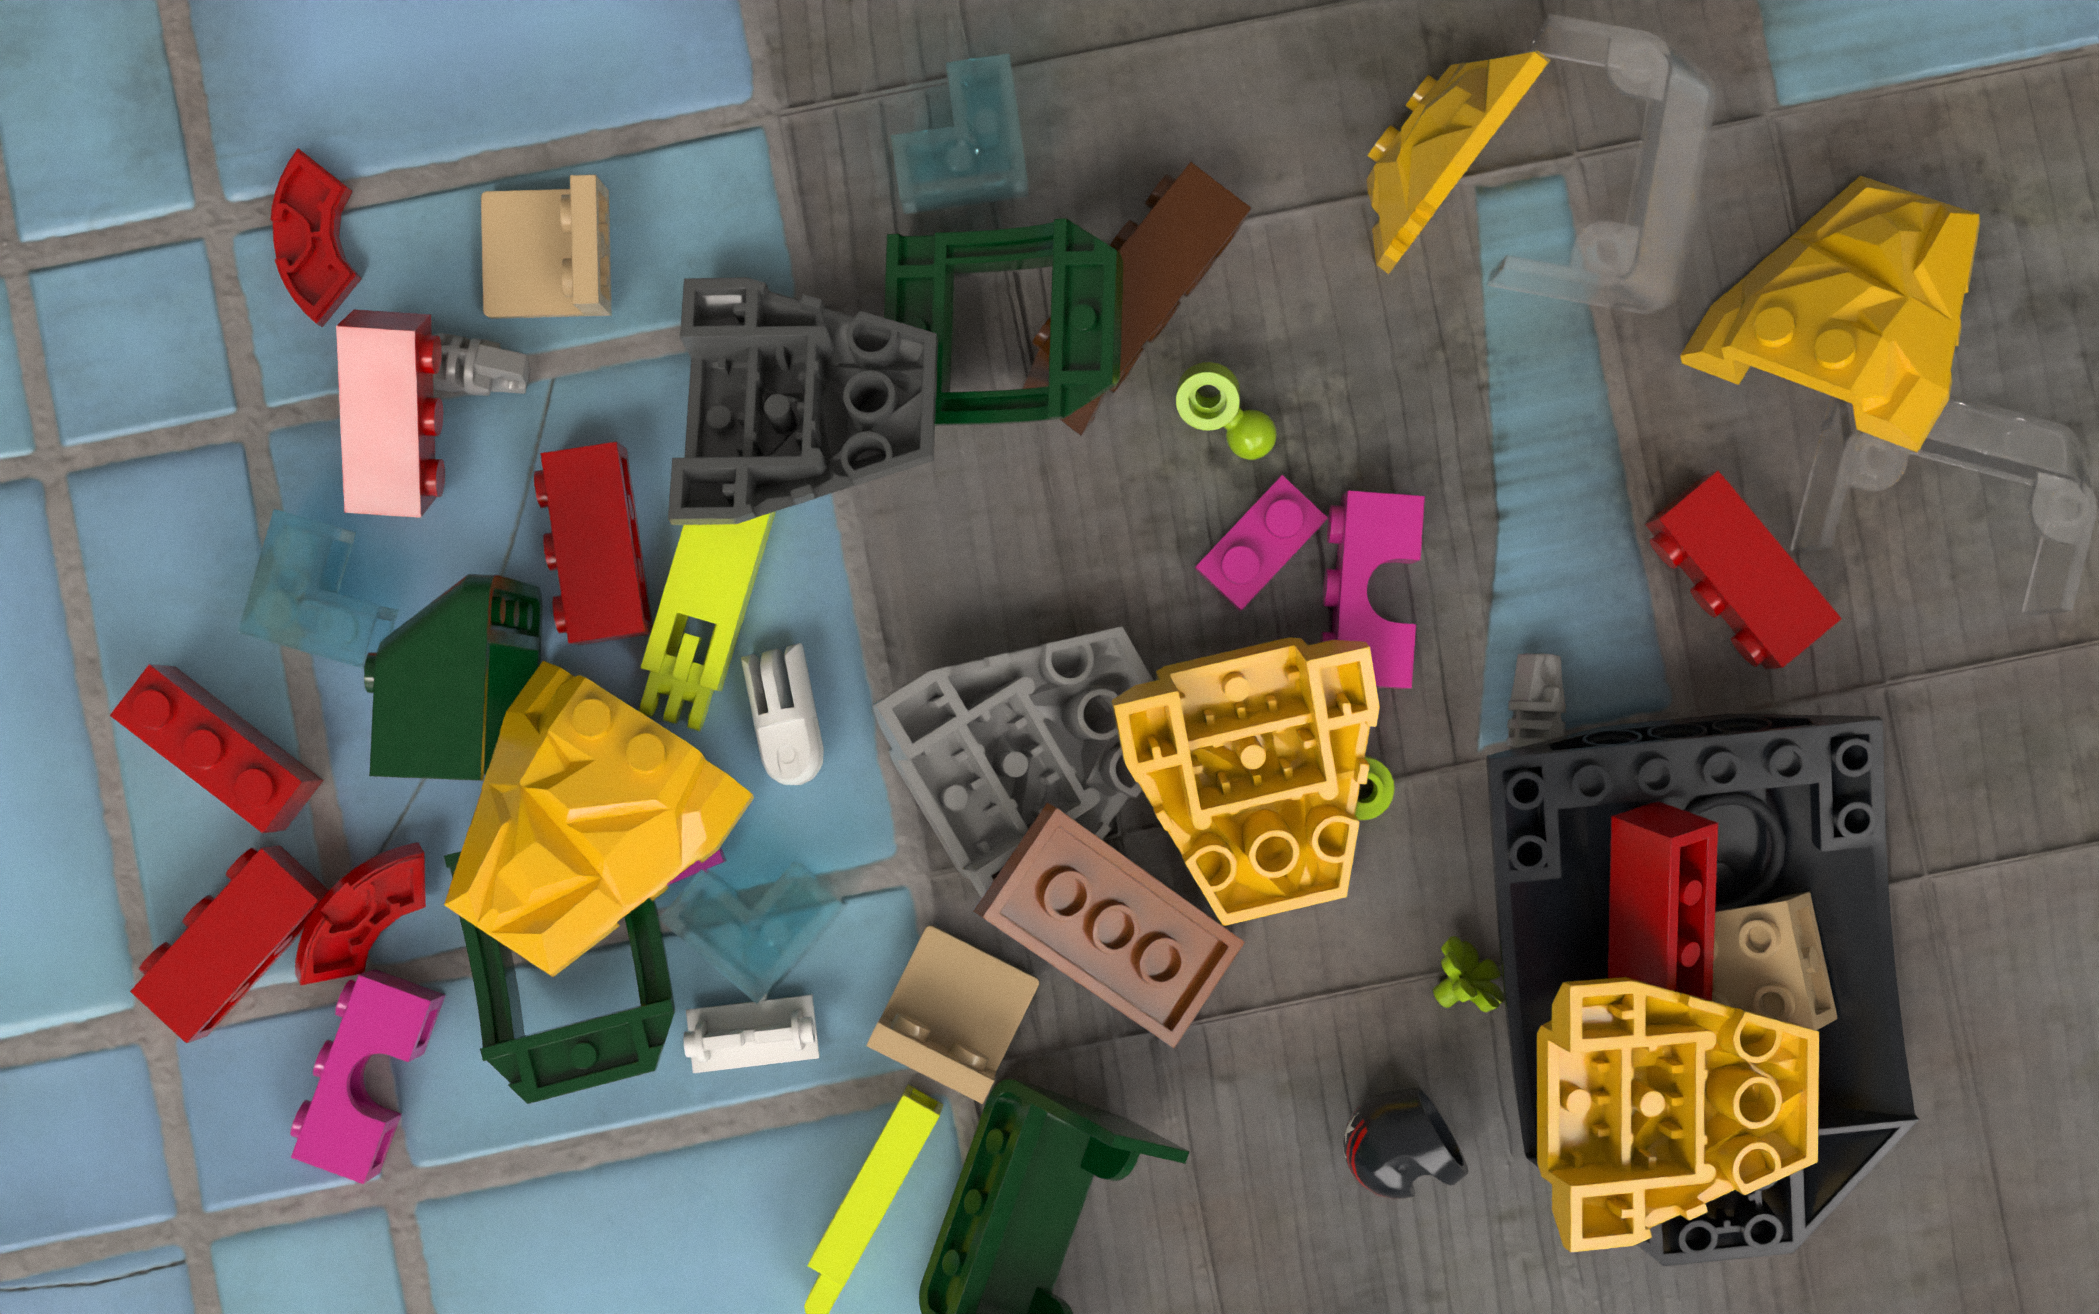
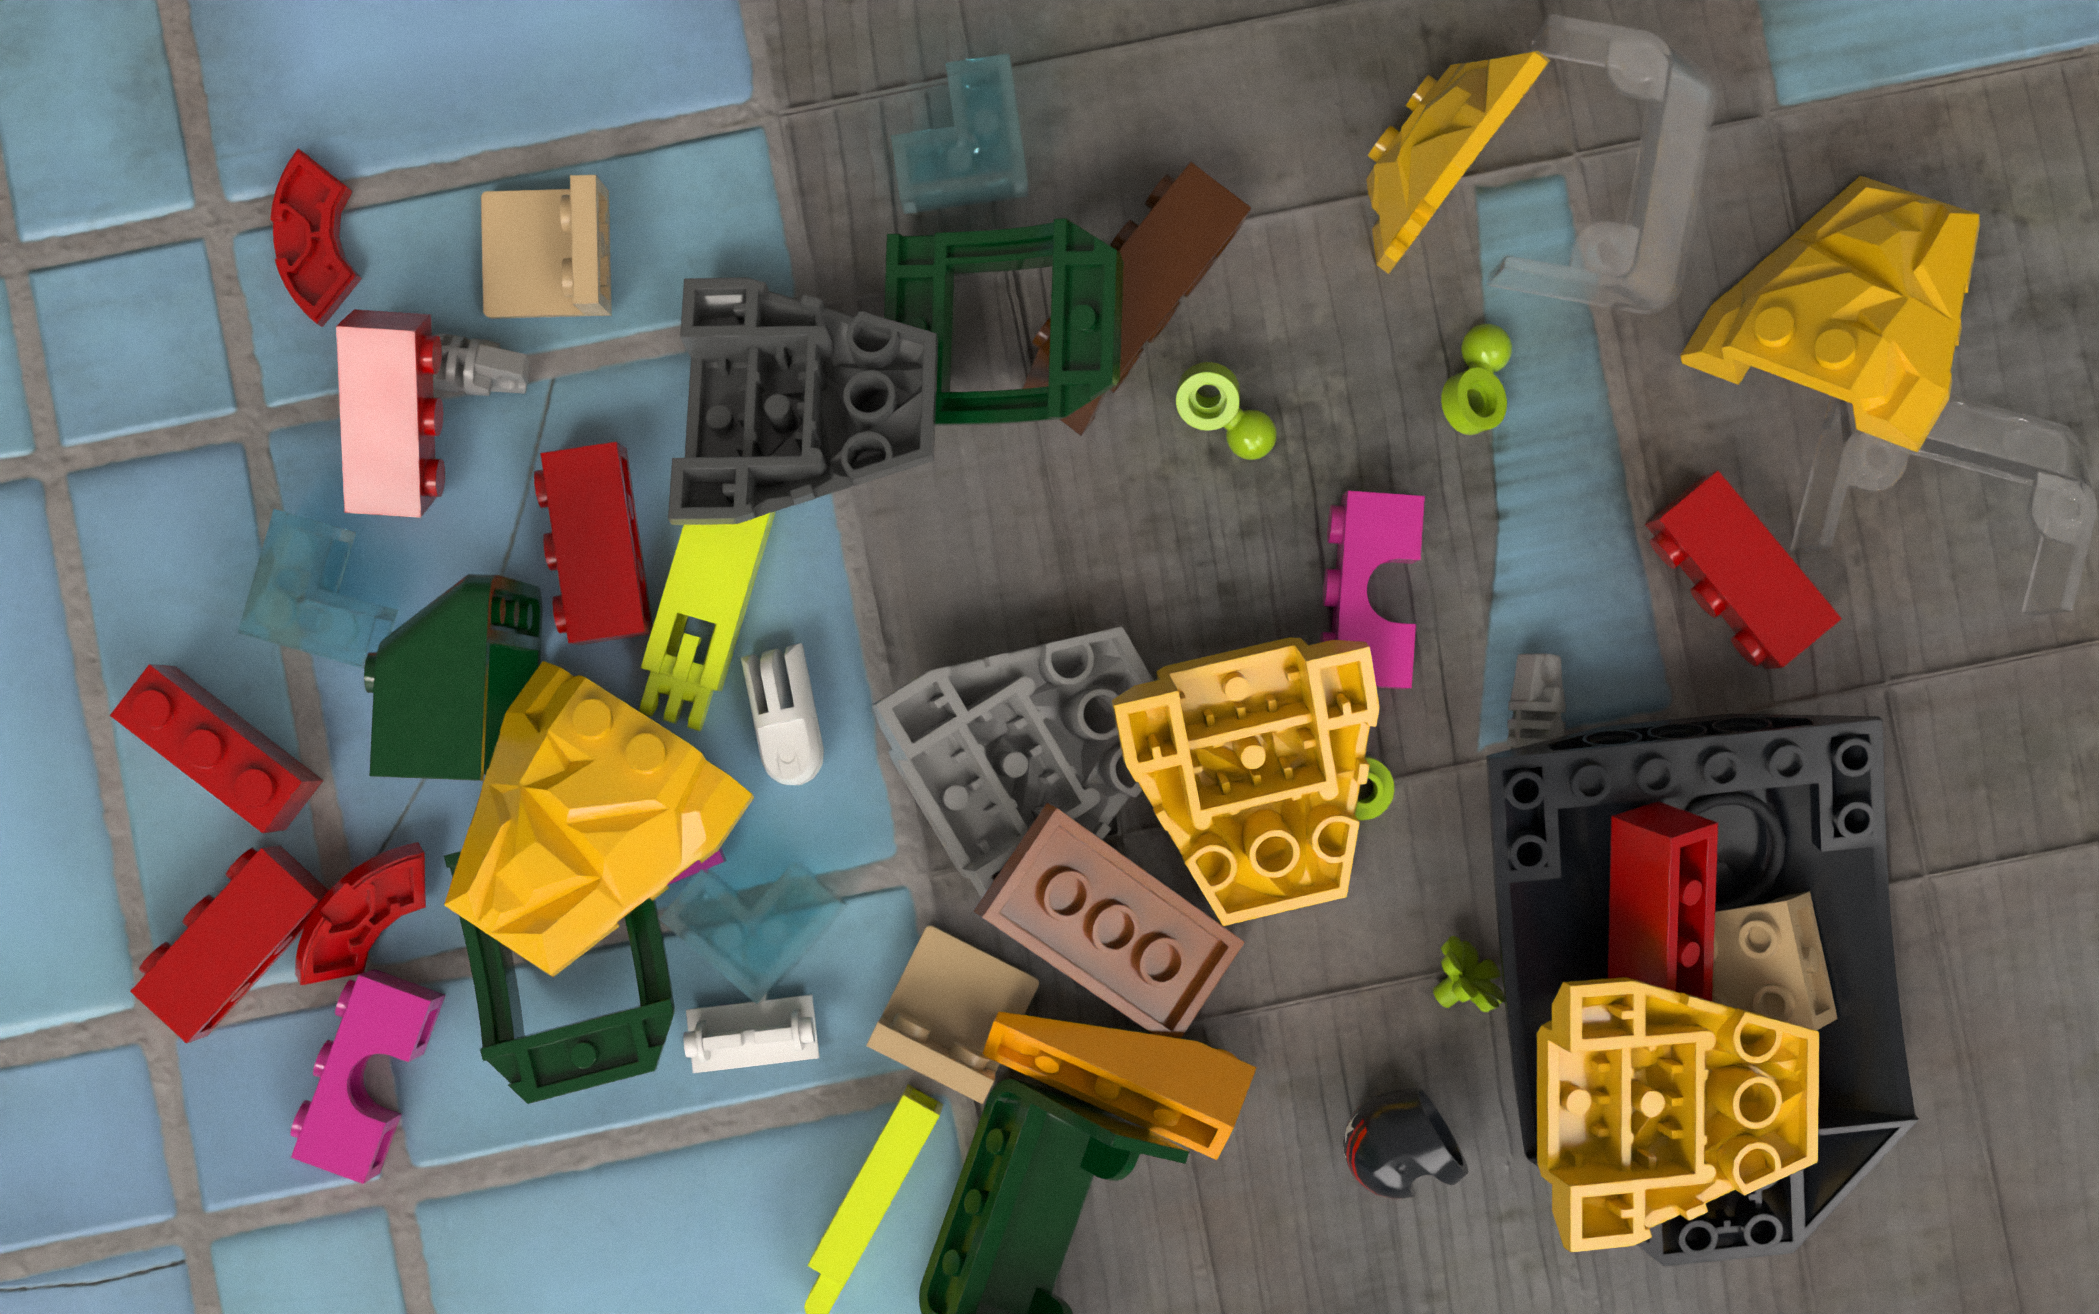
dark pink plate [1194,475,1328,611] -> none
none -> light orange slope [982,1011,1257,1160]
none -> lime plate [1441,323,1512,435]

